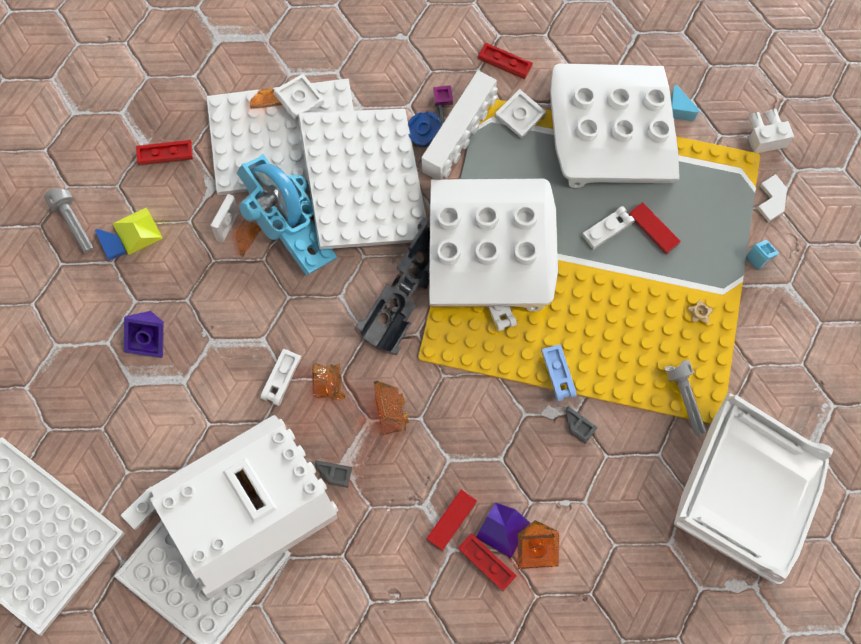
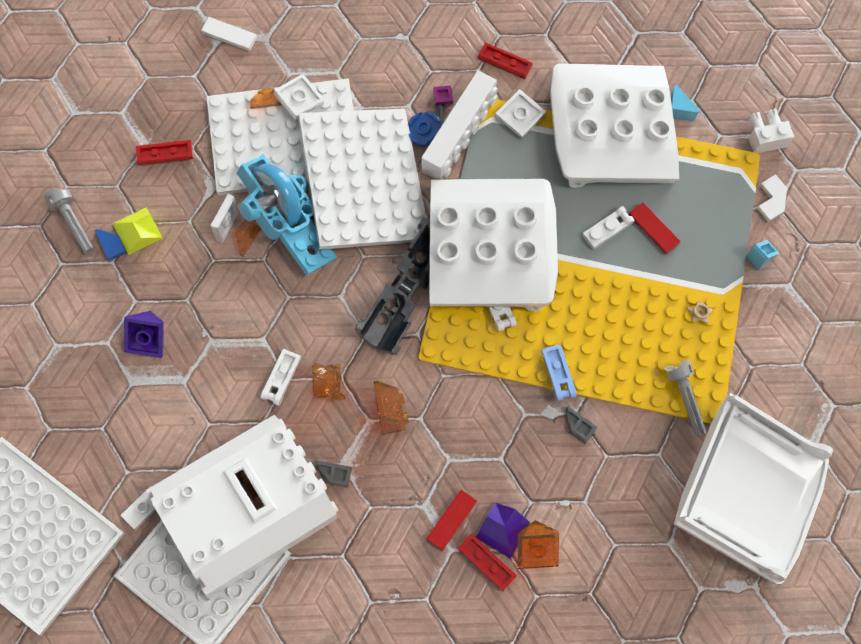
none -> white tile [201,17,257,52]

